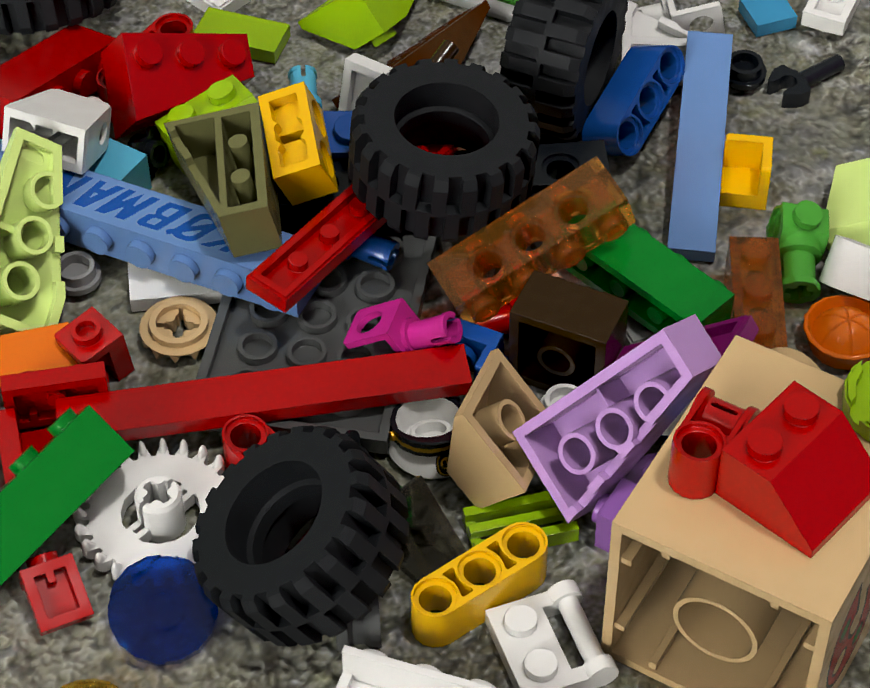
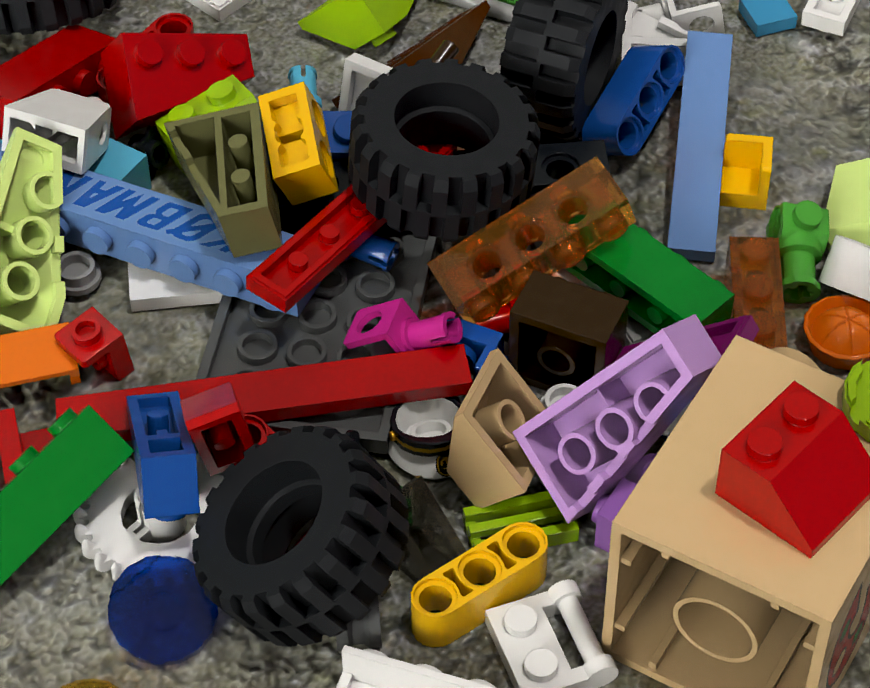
red bracket [0,361,110,430] -> none
red bracket [18,551,94,636] -> none
tan gear [139,296,216,364] -> none
lime tile [194,7,291,64] -> none
red piece [667,386,760,499] -> none
black plate [729,50,767,91] -> none
black bar [766,54,845,108] -> none
none -> blue slope [126,391,200,522]
none -> red slope [180,382,255,477]

